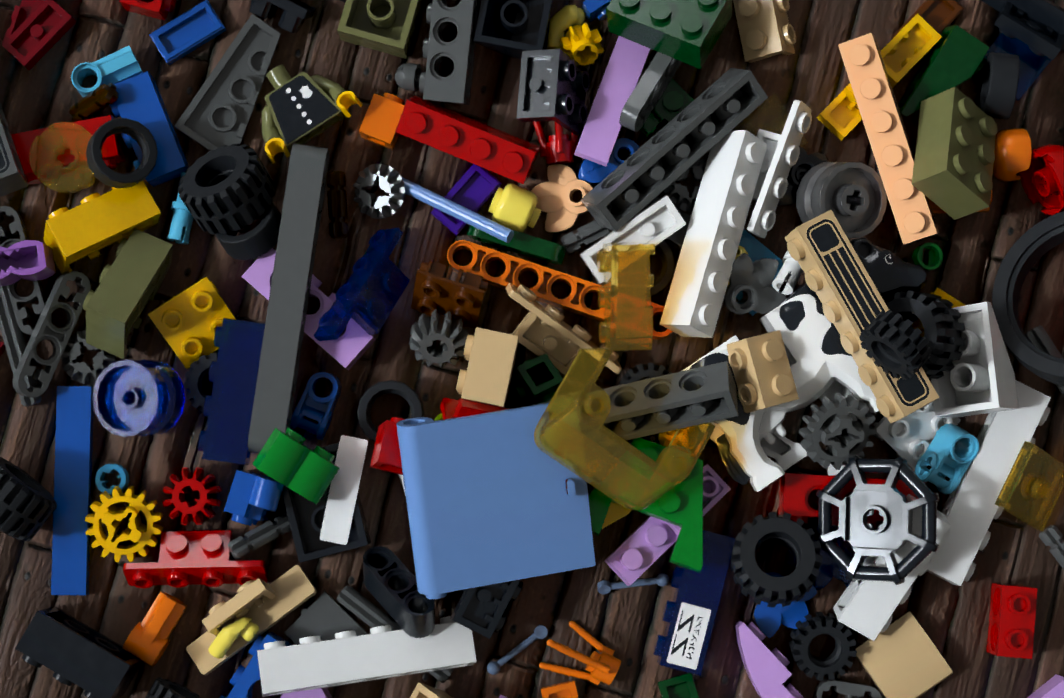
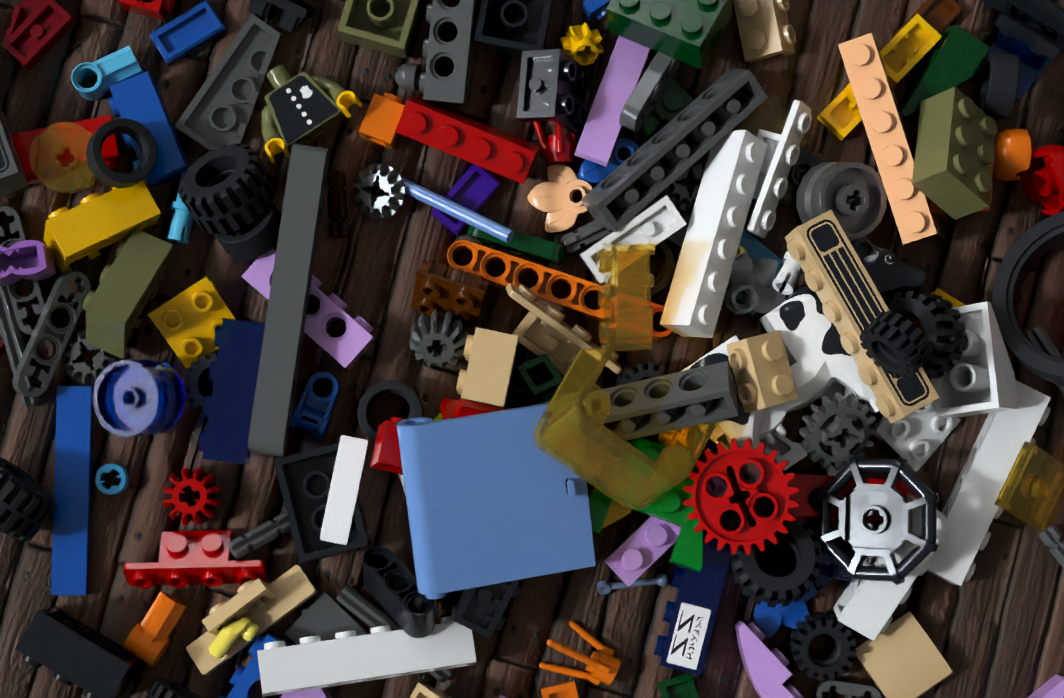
dark brown axle [69,83,119,122] -> none
yellow gear [85,485,163,562] -> none
blue hinge [224,470,284,526] -> none
green brick [253,427,340,505] -> none
clear blue bracket [314,228,410,341] -> none
sand blue hinge [487,625,548,675] -> none
light yellow head [488,183,541,232] -> none
light yellow arm [546,5,585,50] -> none
green hinge [912,242,943,271] -> none
medium azure piece [914,424,979,495] -> none
red brick [987,583,1038,659] -> none
none -> red gear [683,438,801,555]

